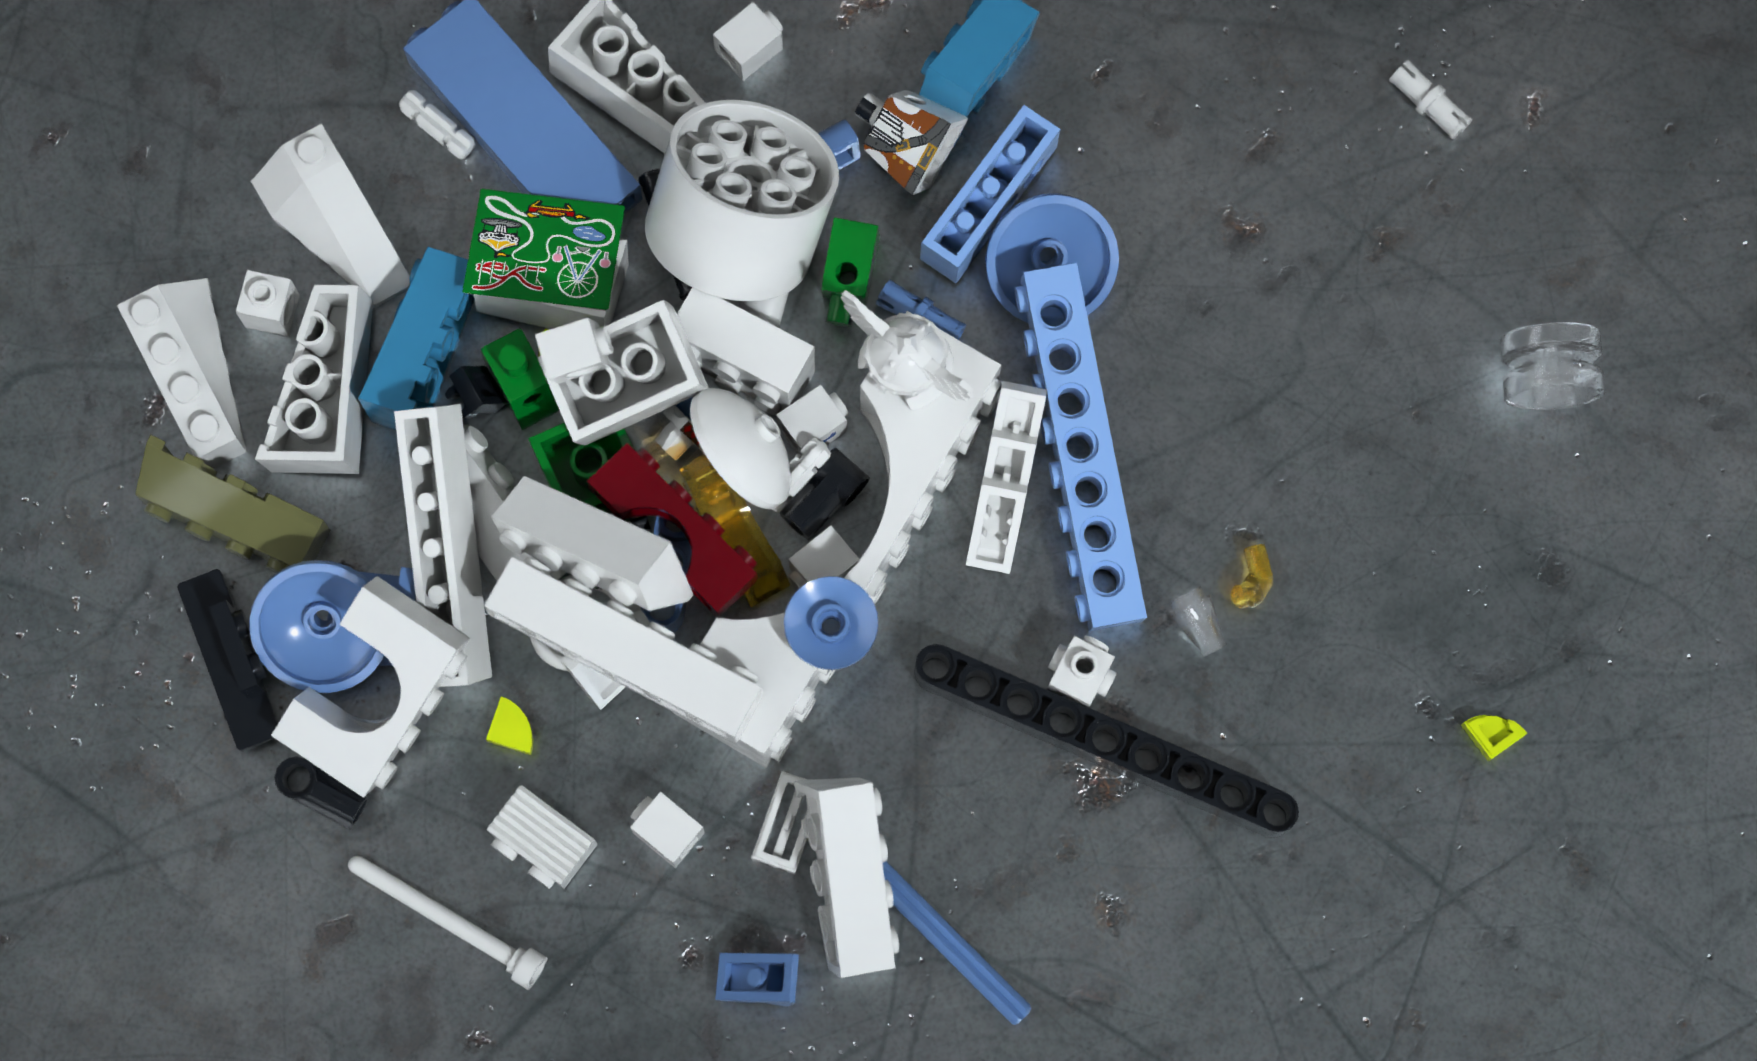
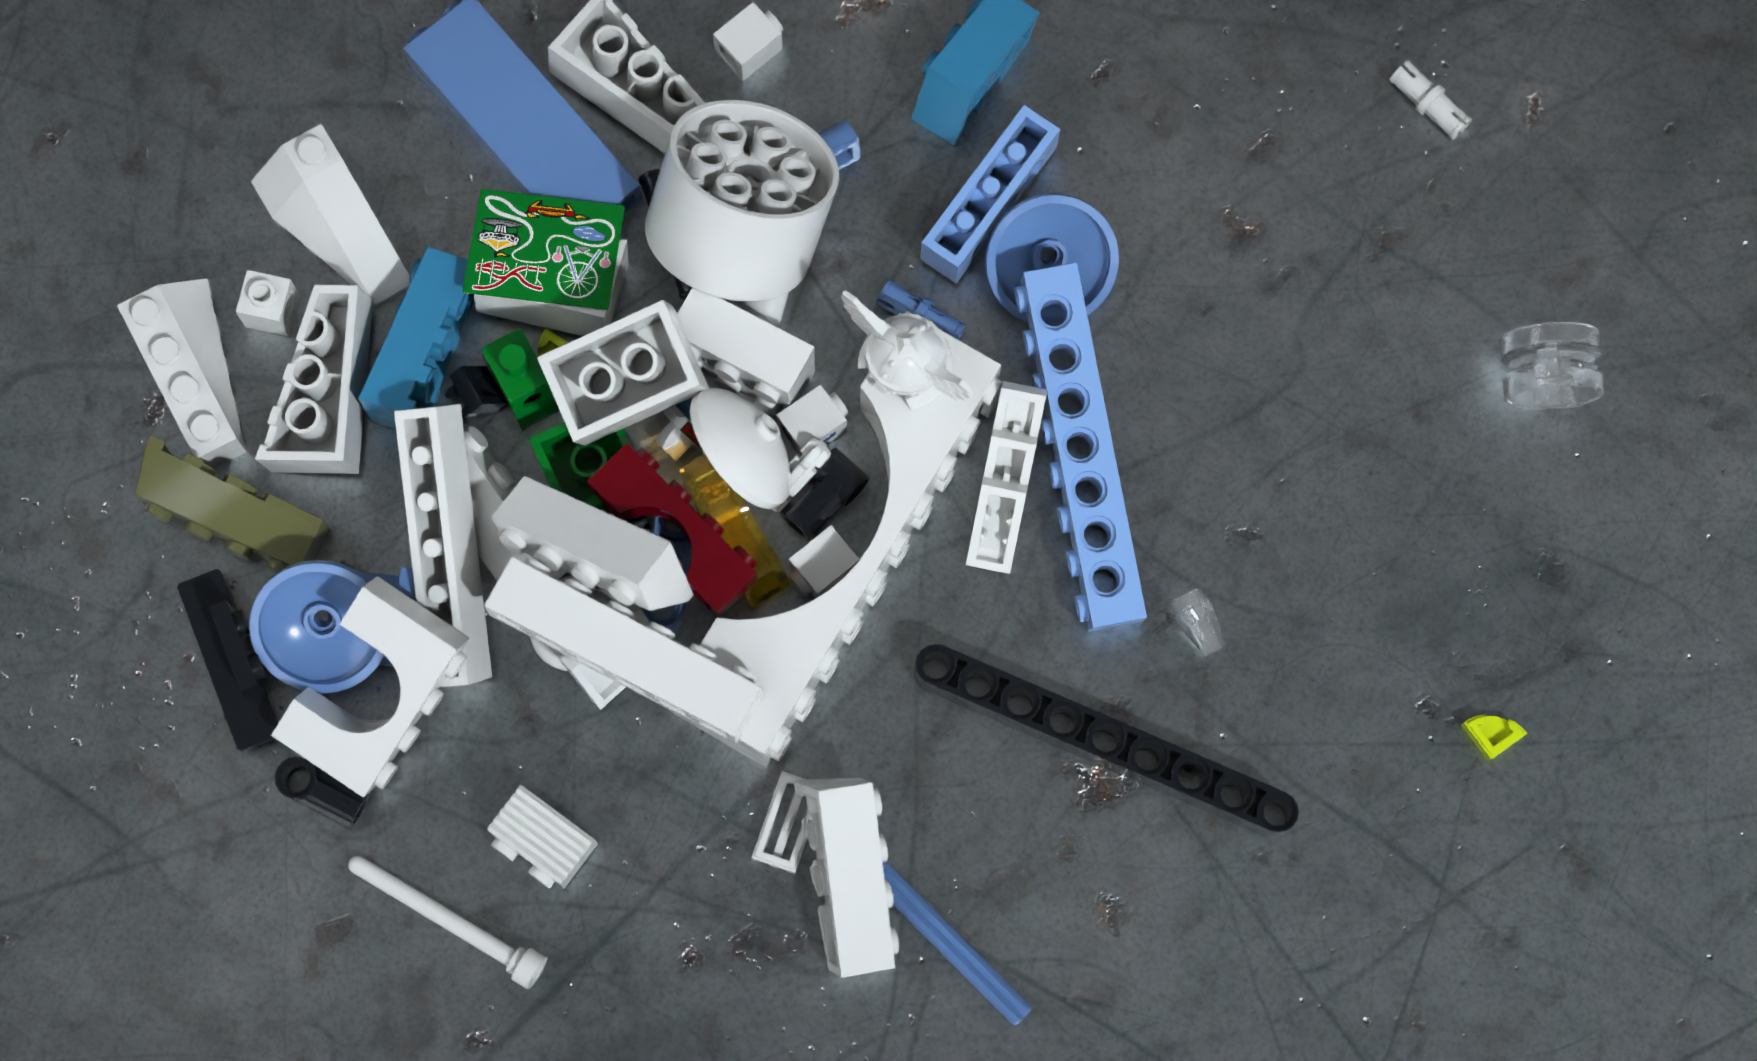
white axle [399,90,475,159] -> none
neon yellow tile [486,696,533,755] -> none
white brick [535,318,613,383] -> none
white brick [630,792,705,868] -> none
medium blue slope [715,953,799,1007] -> none
medium blue dish [784,576,878,670] -> none
green torso [821,217,880,327] -> none
torso [855,90,968,195] -> none
white brick [1047,636,1117,708] -> none
clear yellow arm [1231,544,1274,609] -> none

